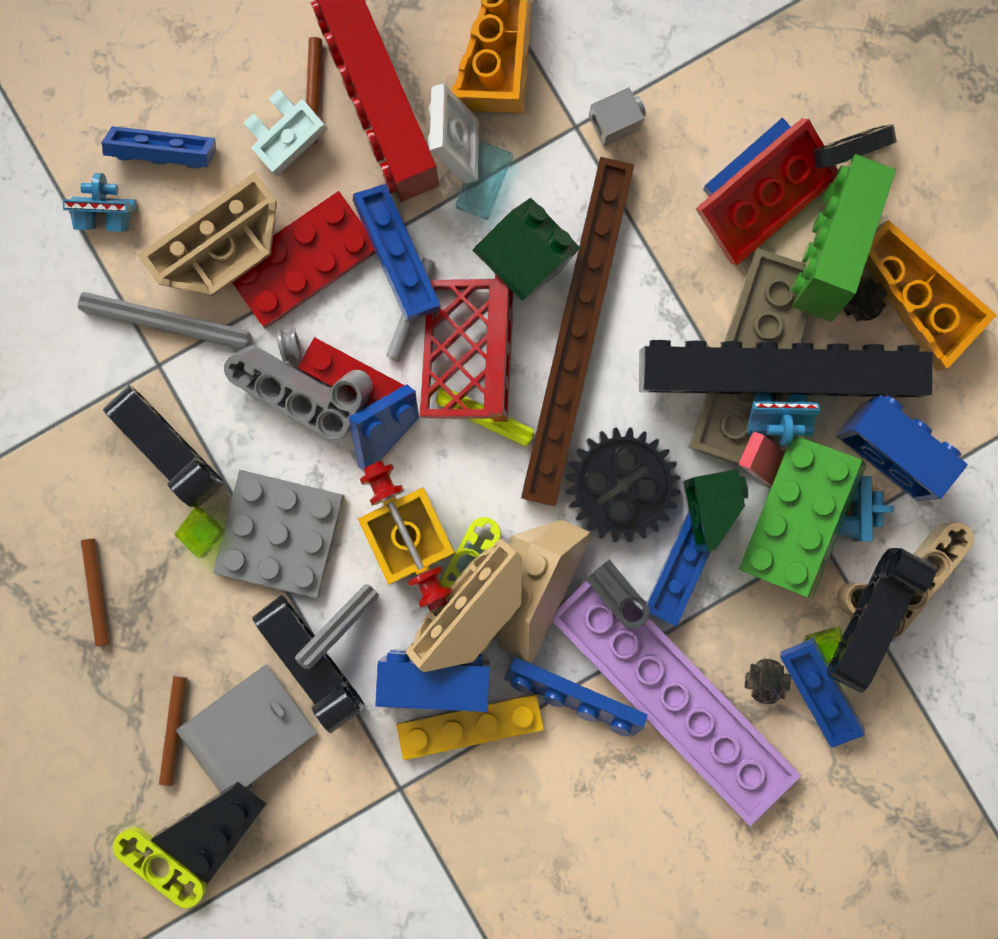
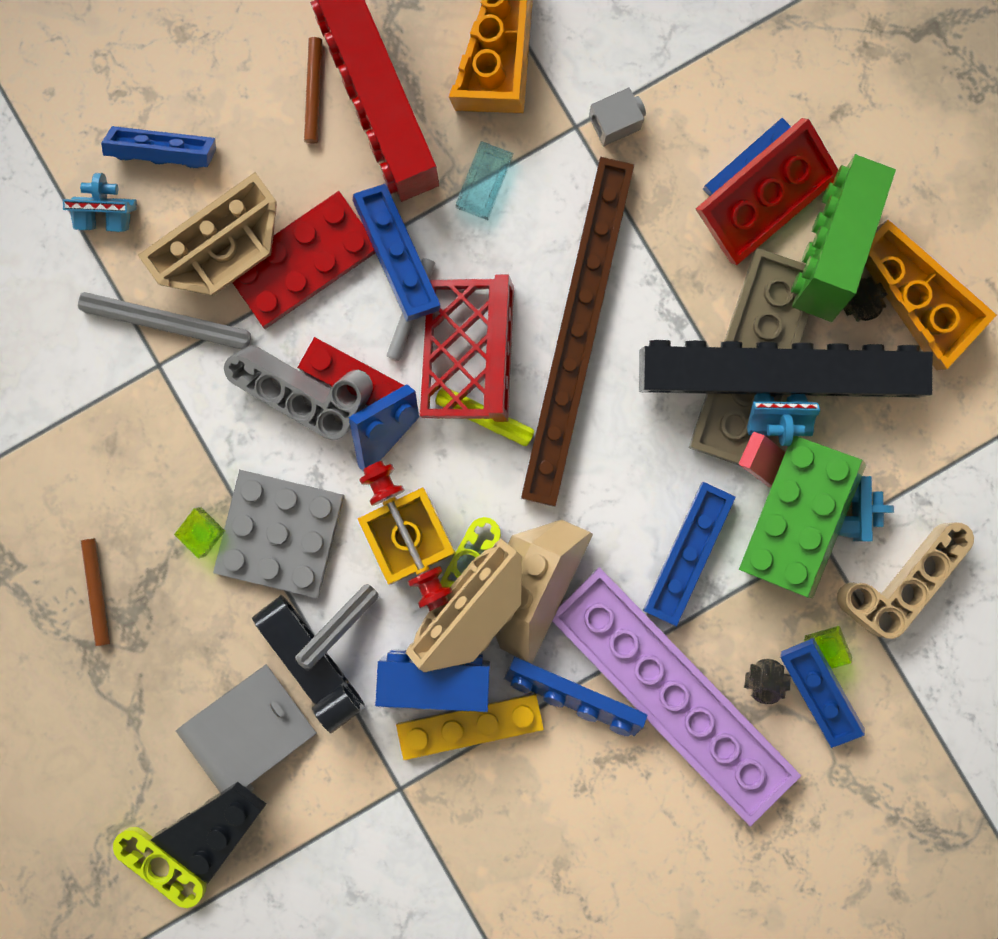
black beam [103,384,224,508] -> none
dark orange bar [159,676,187,786] -> none
light aqua plate [244,89,328,176] -> none
light grey bush [276,327,302,362] -> none
white plate [428,83,479,184] -> none
dark green slope [472,198,581,301] -> none
black gear [565,427,681,543] -> none
dark grey piece [585,559,650,628] -> none
dark green slope [683,469,748,552] -> none
black beam [813,124,897,168] -> none
black beam [827,548,937,693] -> none
blue brick [835,395,968,502] -> none

